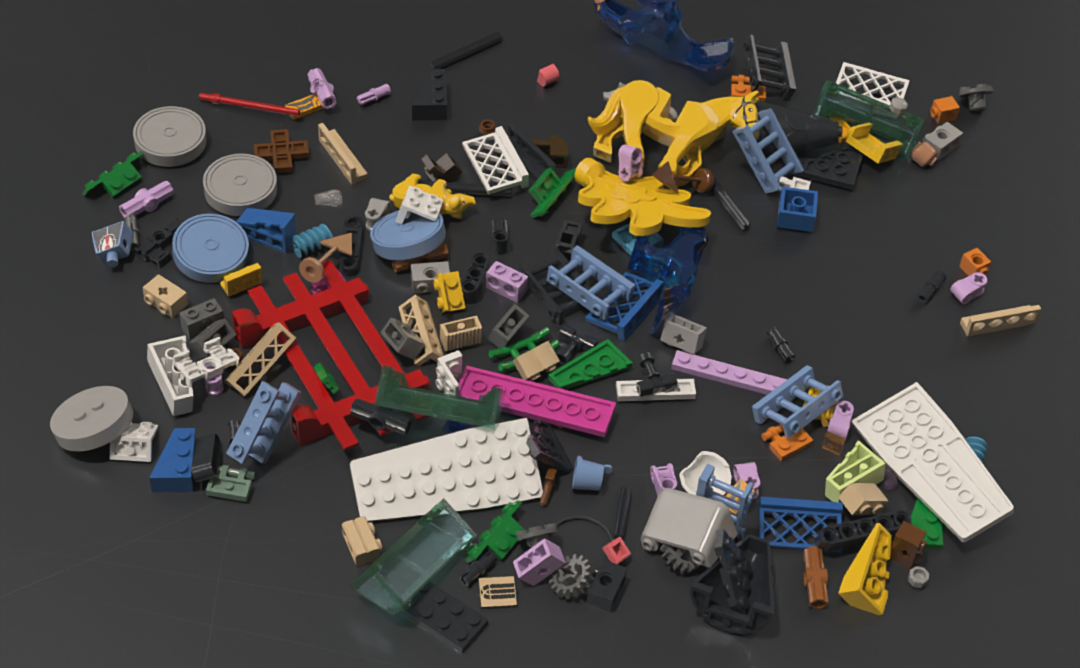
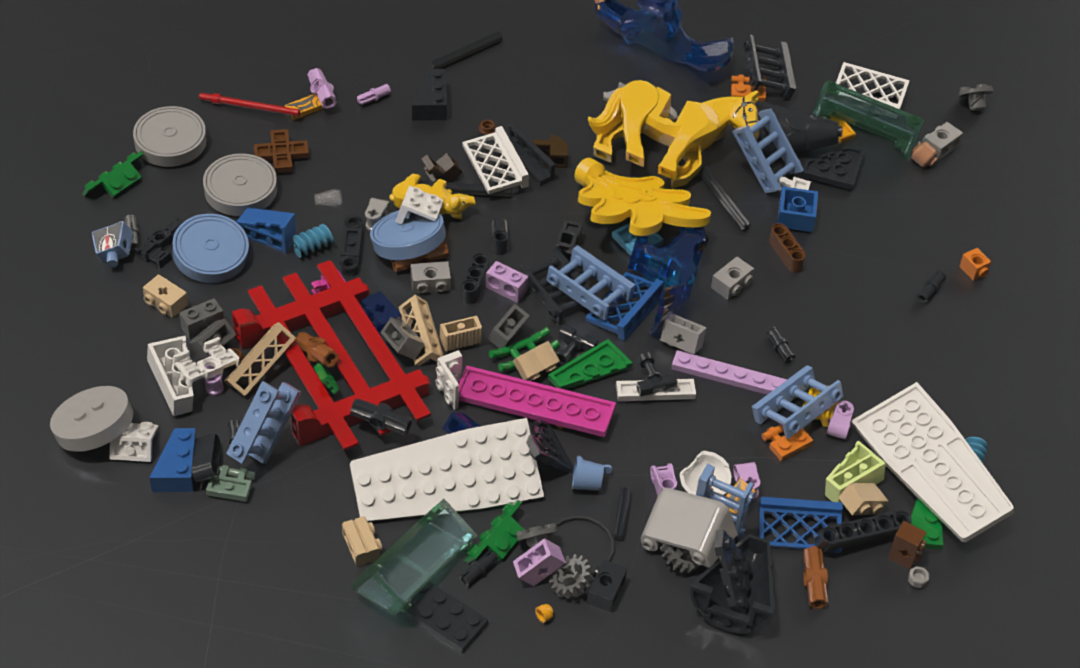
lavender piece [119,181,174,218] -> none
yellow bracket [220,263,263,297] -> none
medium nougat piece [299,233,352,283] -> none
tan fence [318,123,367,185] -> none
clear green windscreen [374,365,505,429] -> none
yellow bracket [433,271,465,313] -> none
piece [477,576,518,610] -> none
green bracket [528,168,576,218] -> none
coral brick [537,64,560,87] -> none
reddish brown bar [539,468,557,506] -> none
coral brick [602,537,631,564] -> none
lavender piece [618,145,643,181] -> none
reddish brown piece [652,161,714,194] -> none
clear orange tile [822,431,846,456] -> none
yellow wedge [838,523,892,615] -> none
yellow panel [846,122,903,164] -> none
arm [884,466,898,491] -> none
light grey tile [889,97,908,115] -> none
orange brick [930,96,960,124] -> none
lavender piece [950,272,987,304] -> none
tan fence [960,305,1041,337] -> none
none -> dark orange piece [295,332,339,367]
none -> clear blue brick [361,291,402,337]
none -> light orange hinge [535,604,553,623]
none -> light grey brick [711,257,754,300]
none -> reddish brown beam [769,223,806,273]

